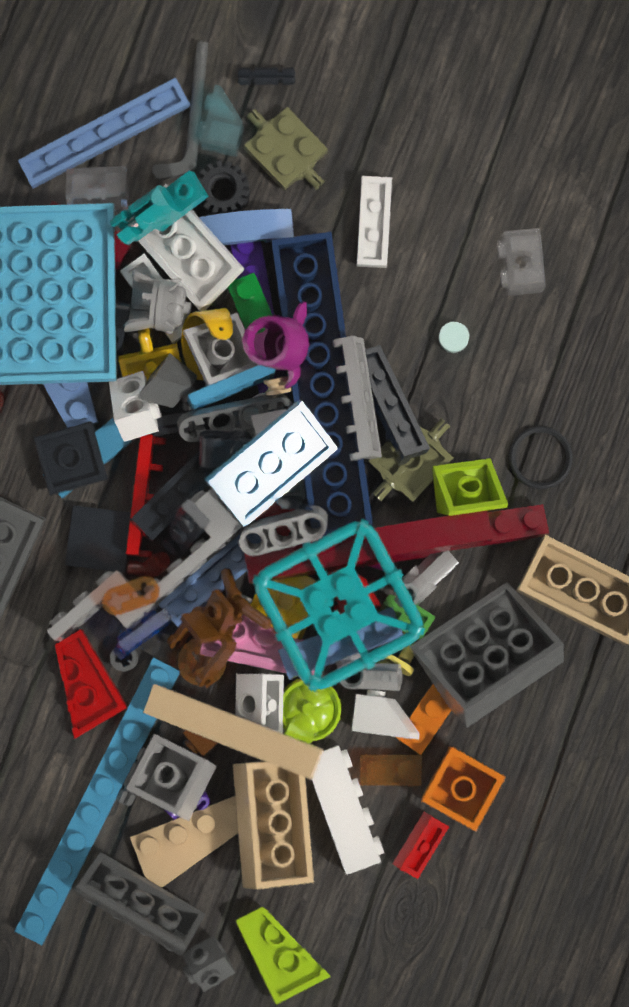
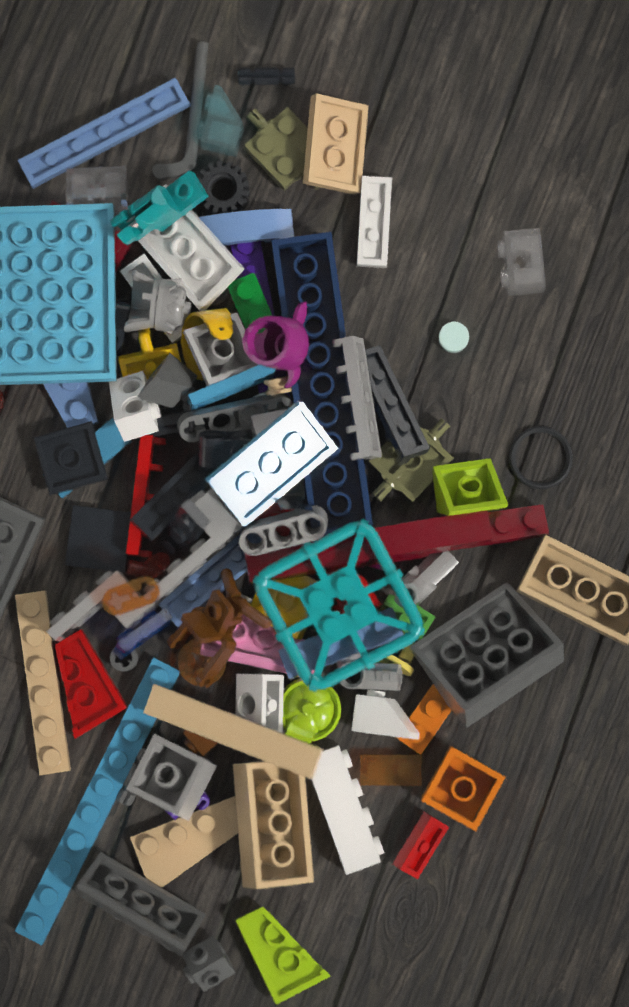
none -> tan plate [15,591,71,775]
none -> tan plate [303,93,368,195]

